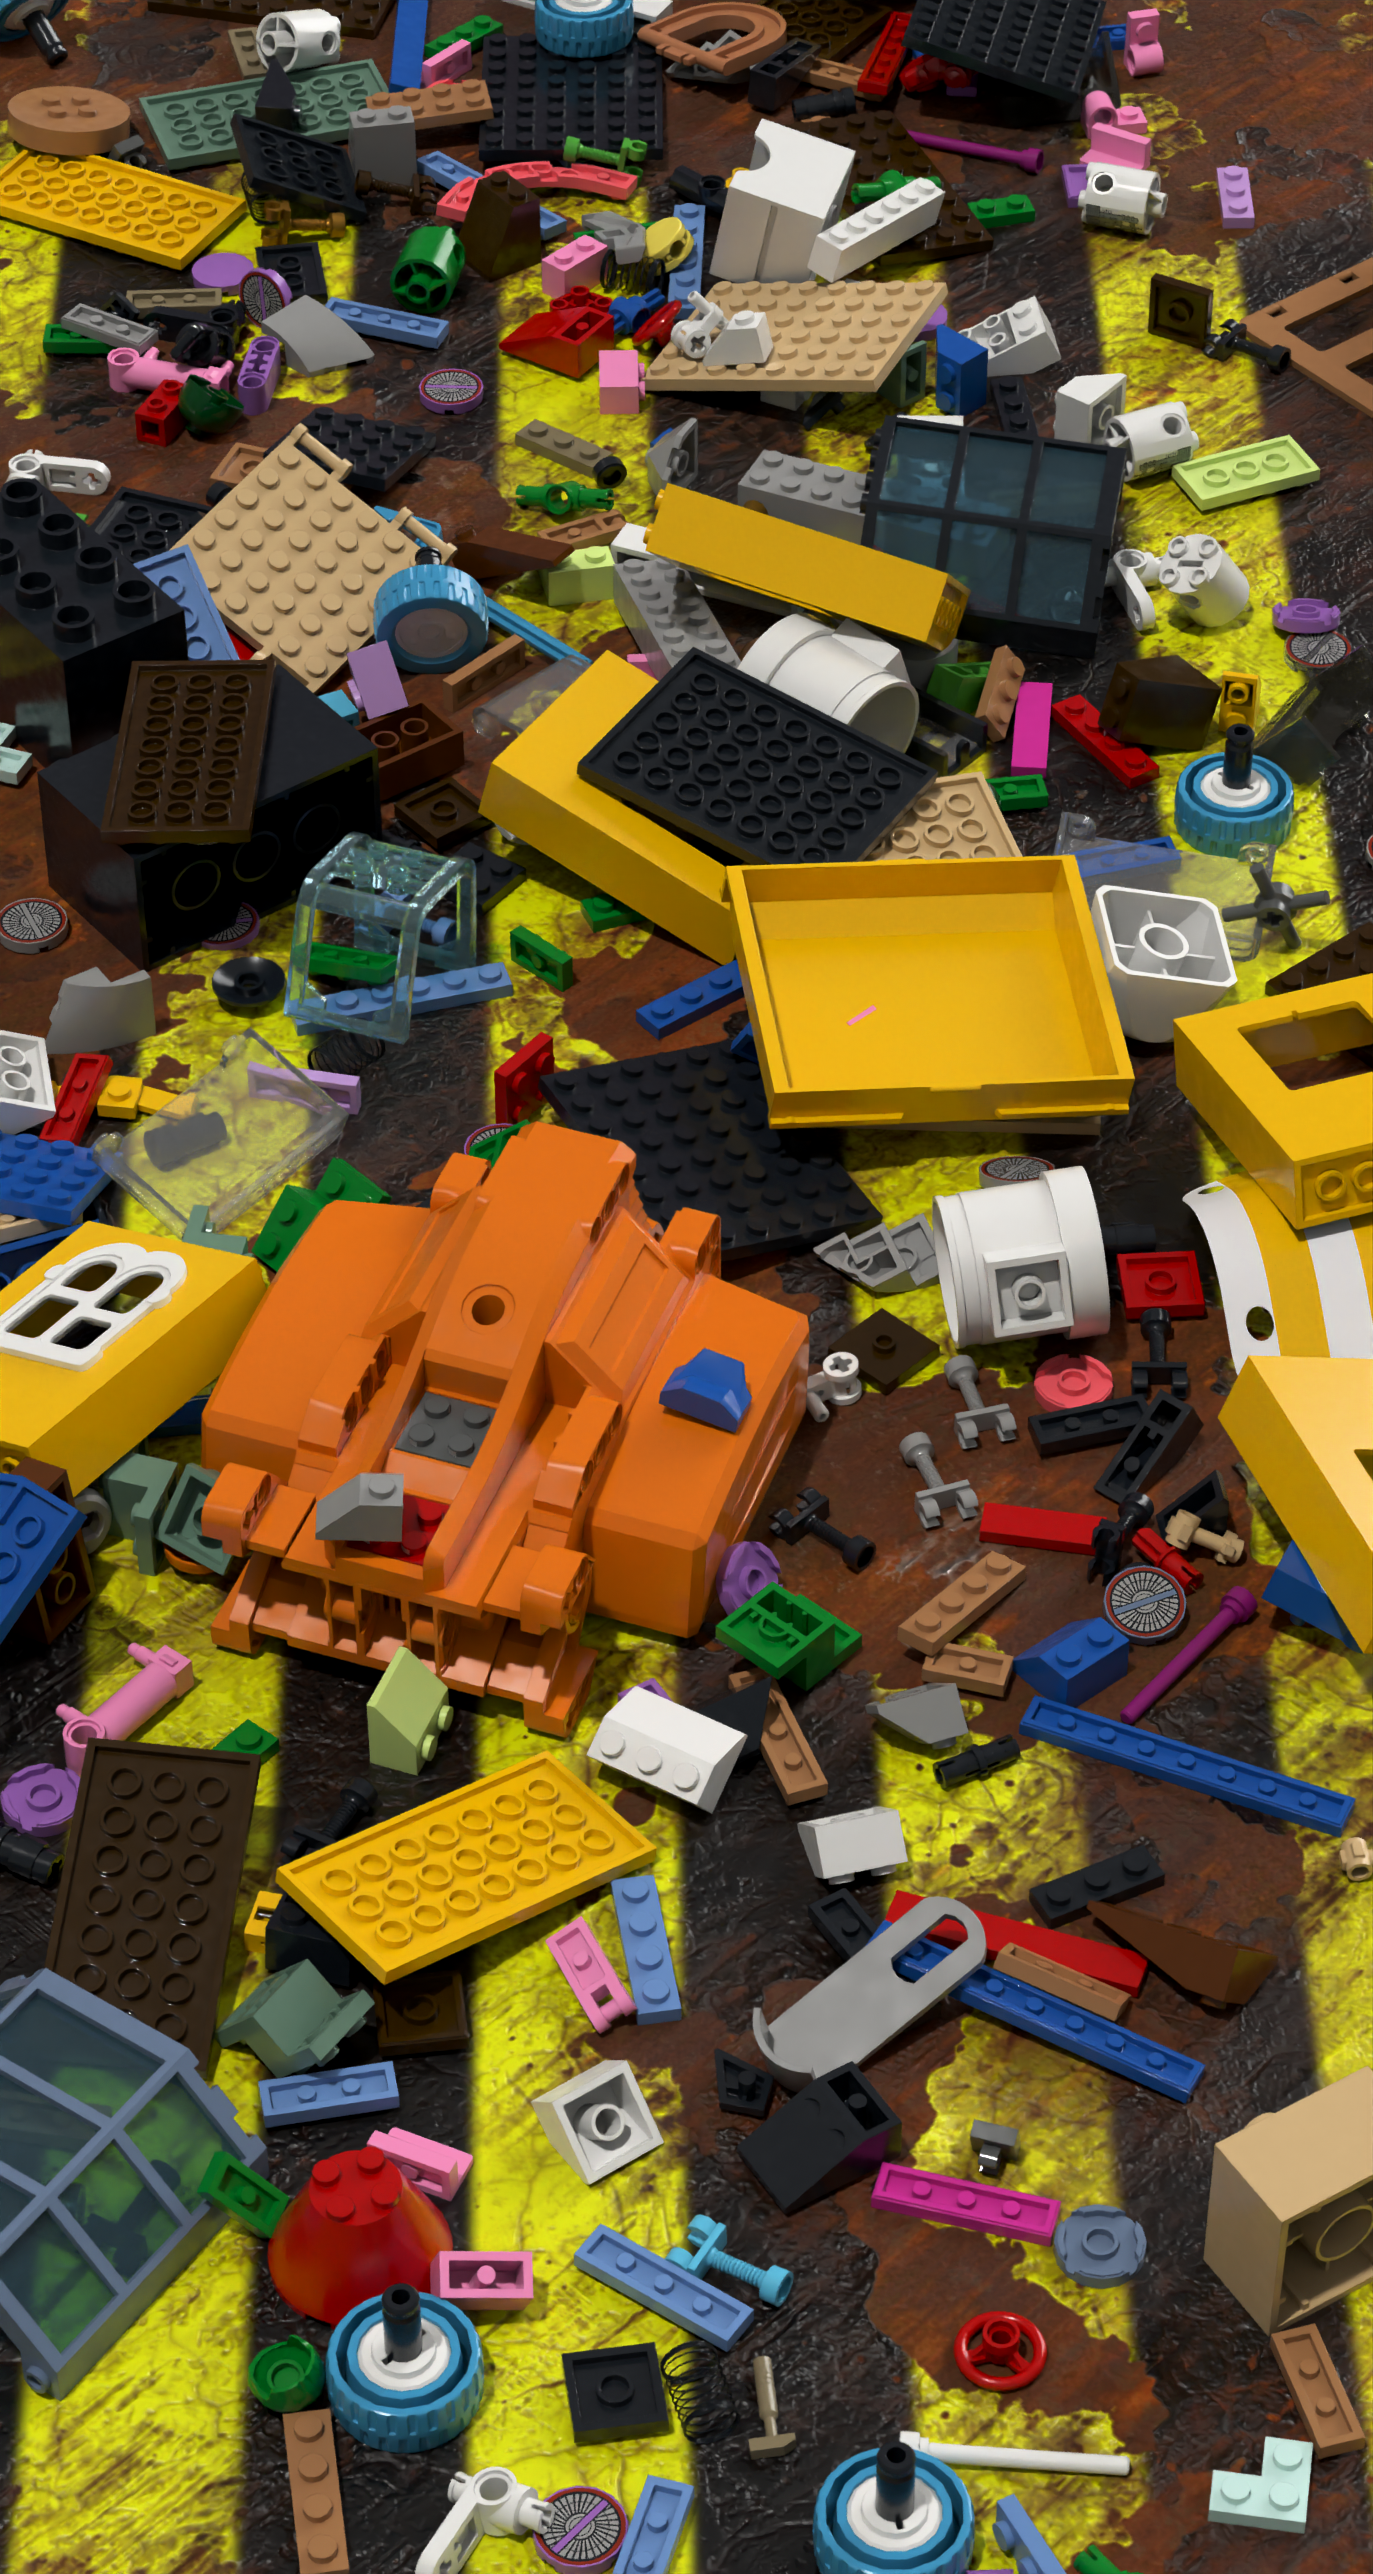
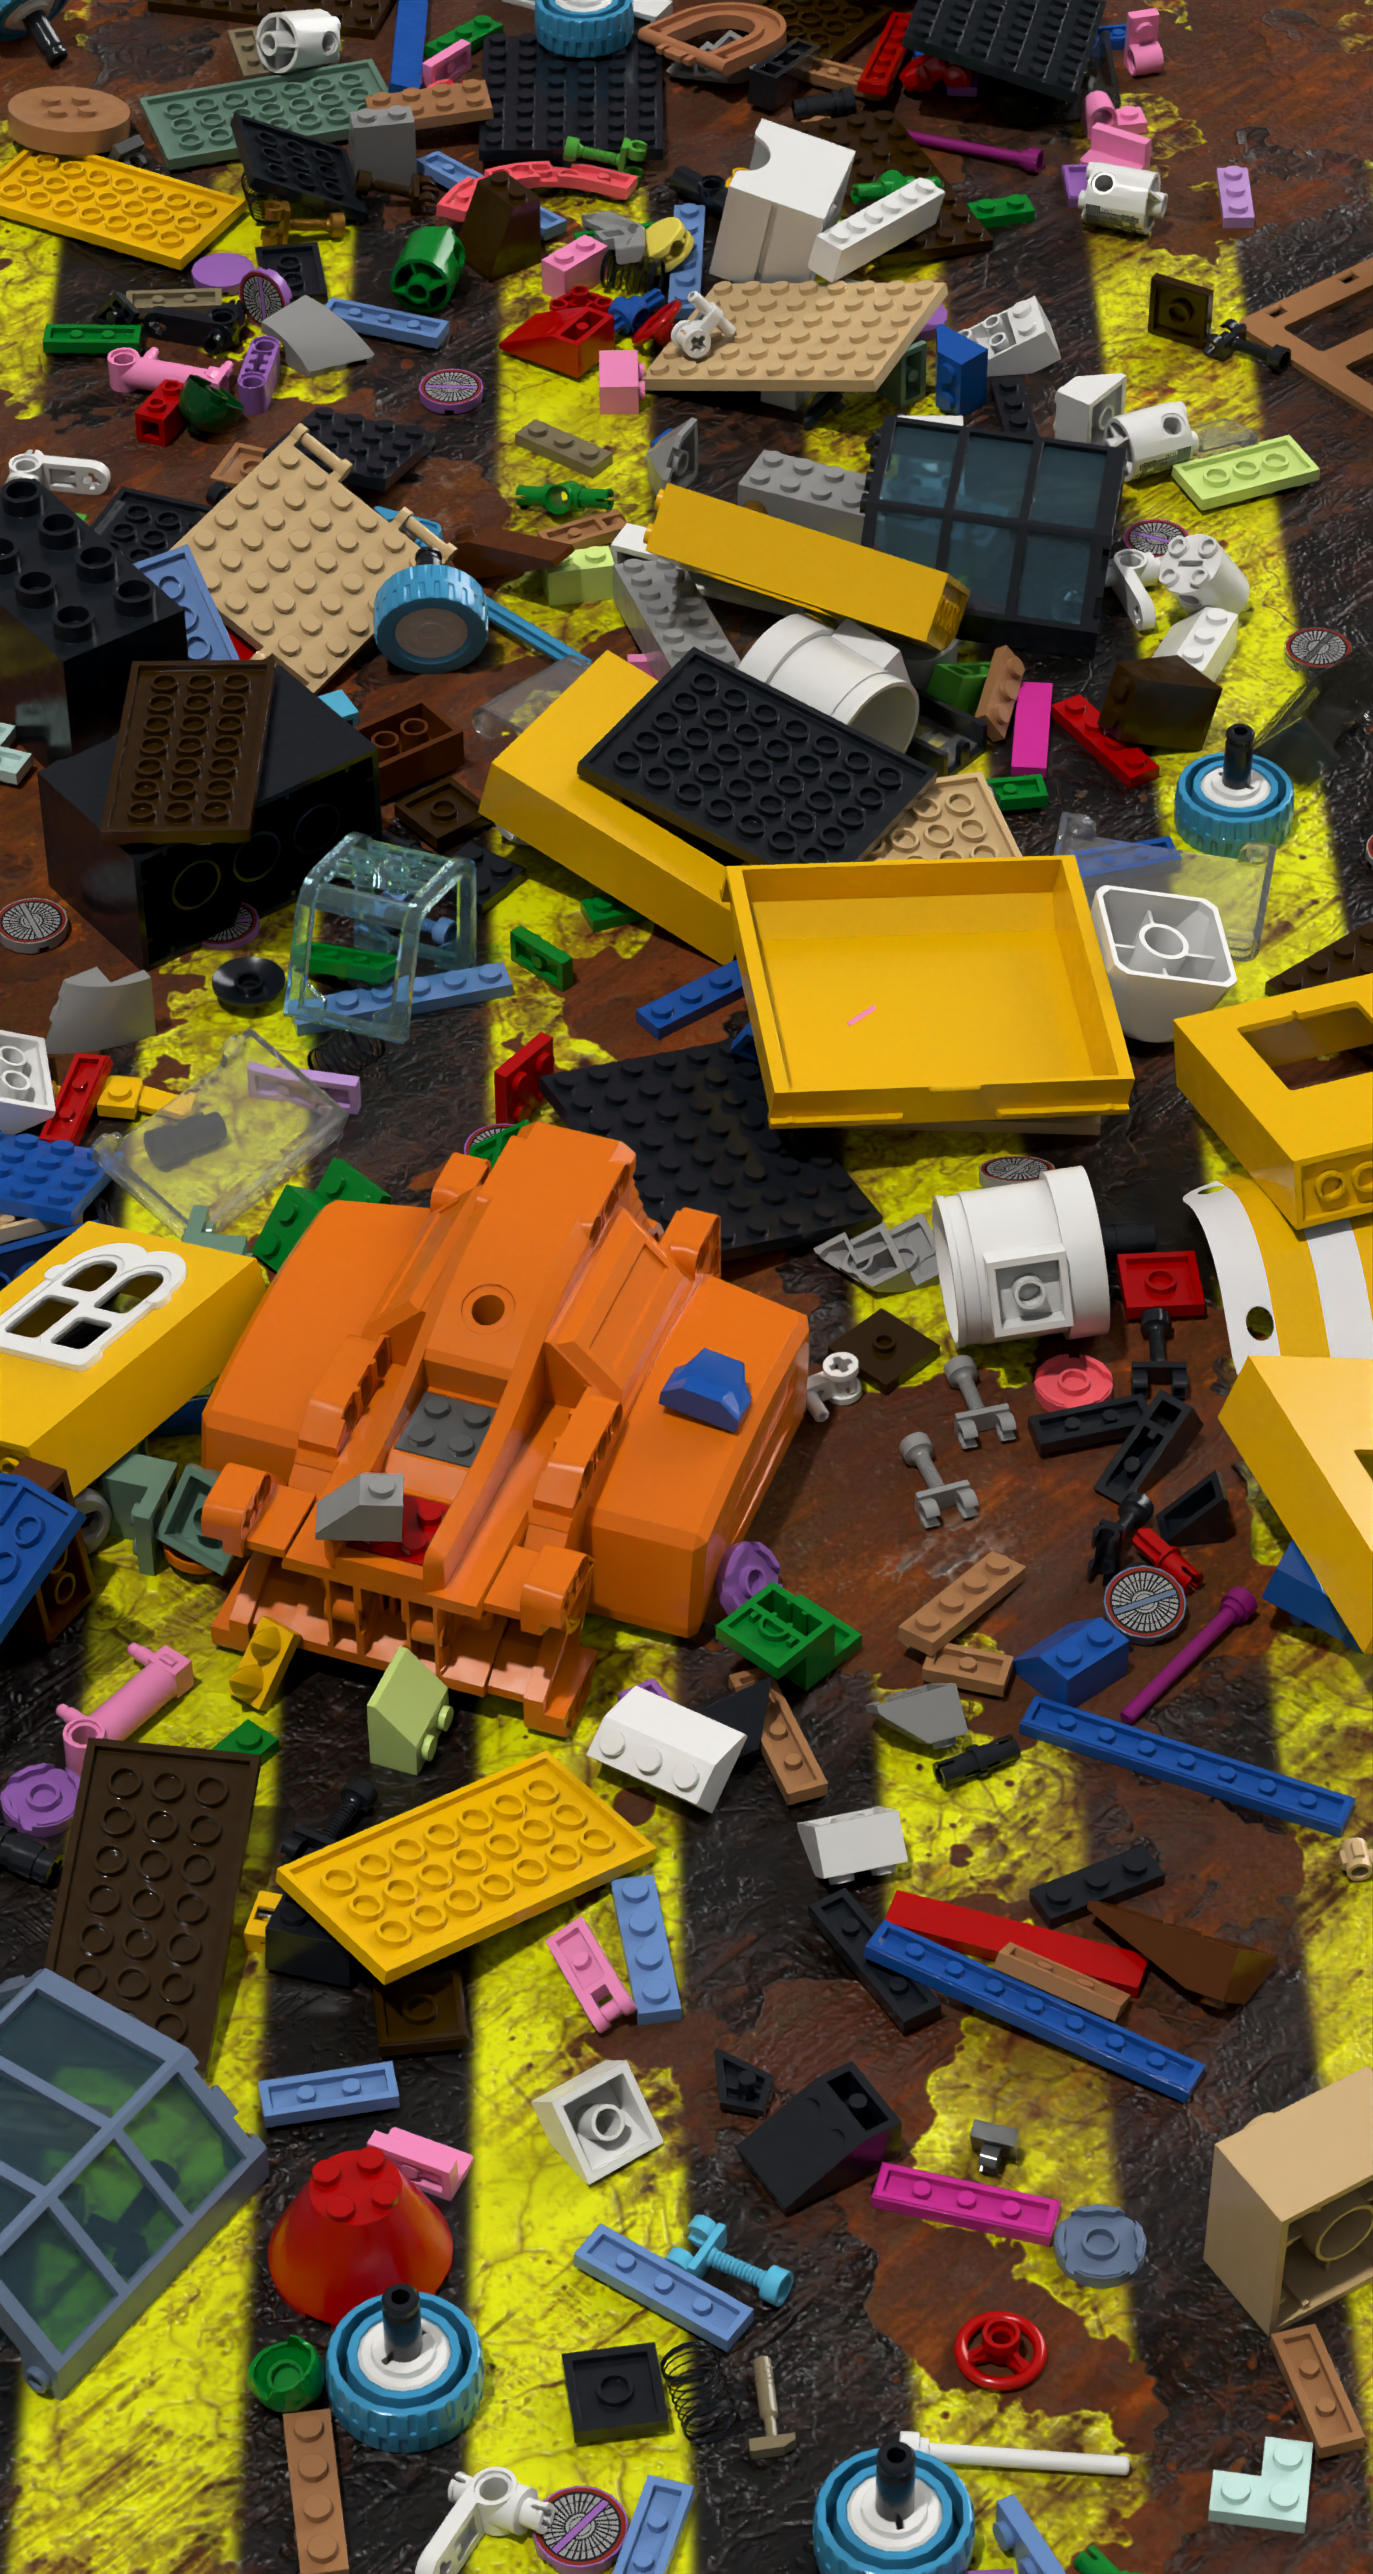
light grey tile [61,303,159,355] -> none
black piece [170,322,235,369] -> none
green plate [196,2151,290,2238] -> none
sand green bracket [214,1958,375,2078] -> none
black slope [255,59,302,132] -> none
lavender wedge [346,640,409,720] -> none
bright pink brick [430,2251,533,2310] -> none
medium nougat plate [442,634,525,713] -> none
black tile [592,456,627,489] -> none
white slope [702,310,773,366] -> none
light grey piece [753,1896,987,2093] -> none
black bar [768,1487,876,1571] -> none
red tile [979,1502,1107,1555] -> none
tan bar [1165,1509,1244,1564] -> none
yellow slope [1218,671,1261,732] -> none
dark grey bar [1222,863,1330,949] -> none
medium lavender tile [1272,598,1340,633] -> none
none -> yellow tile [227,1616,302,1711]
none -> tile [1123,519,1189,558]
none -> white slope [1152,606,1239,682]
none -> clear tile [1190,418,1258,459]

